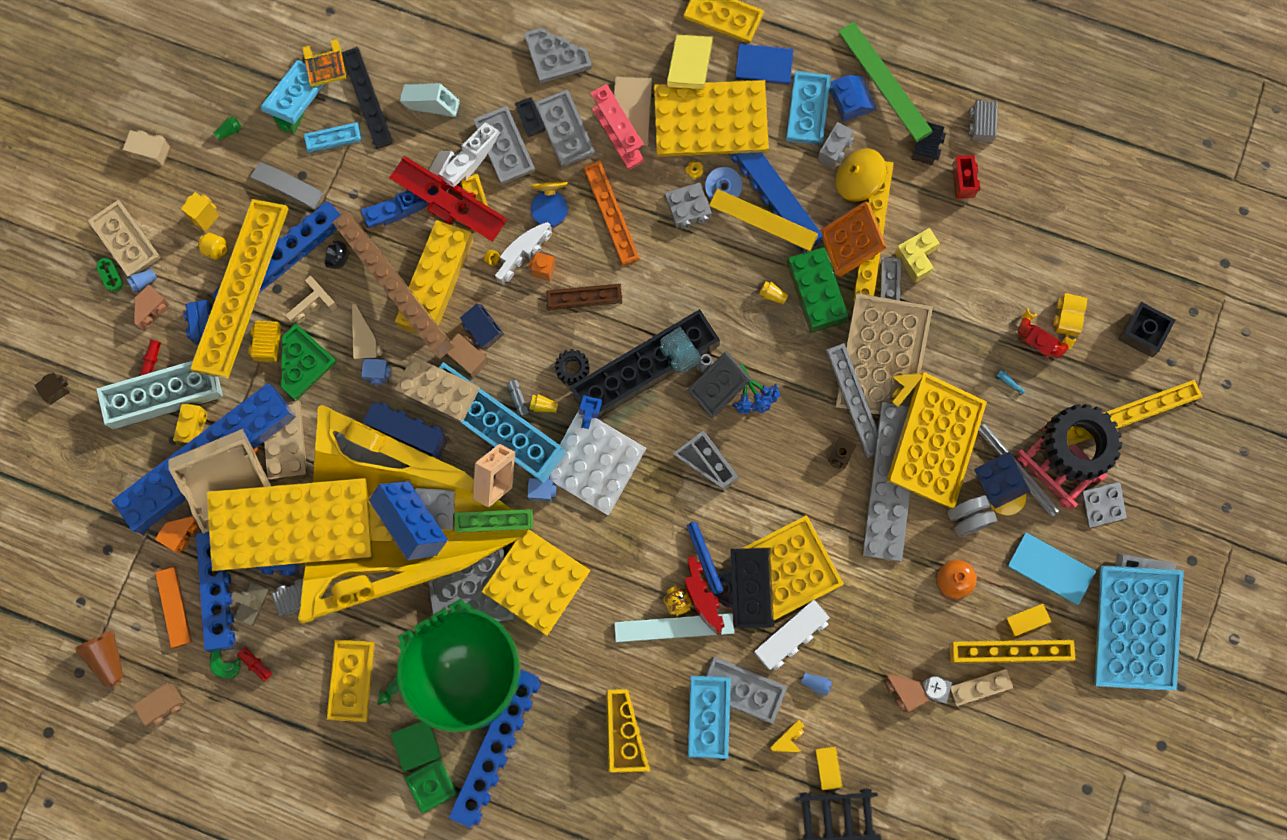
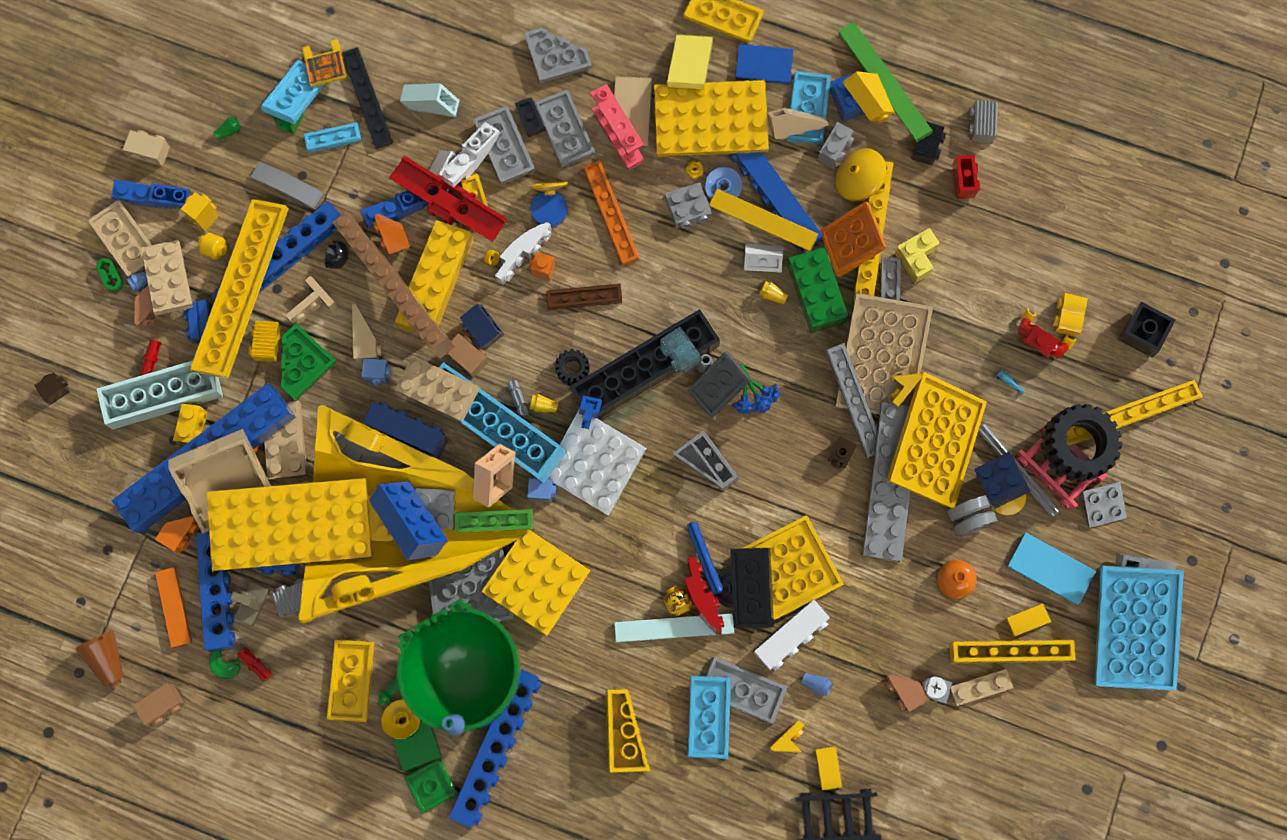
none -> blue slope [111,179,190,208]
none -> tan plate [141,240,193,316]
none -> orange slope [373,214,410,254]
none -> yellow dish [381,700,421,739]
none -> medium blue cone [443,714,465,736]
none -> white panel [744,244,783,272]
none -> tan slope [767,108,829,140]
none -> yellow slope [843,71,894,123]

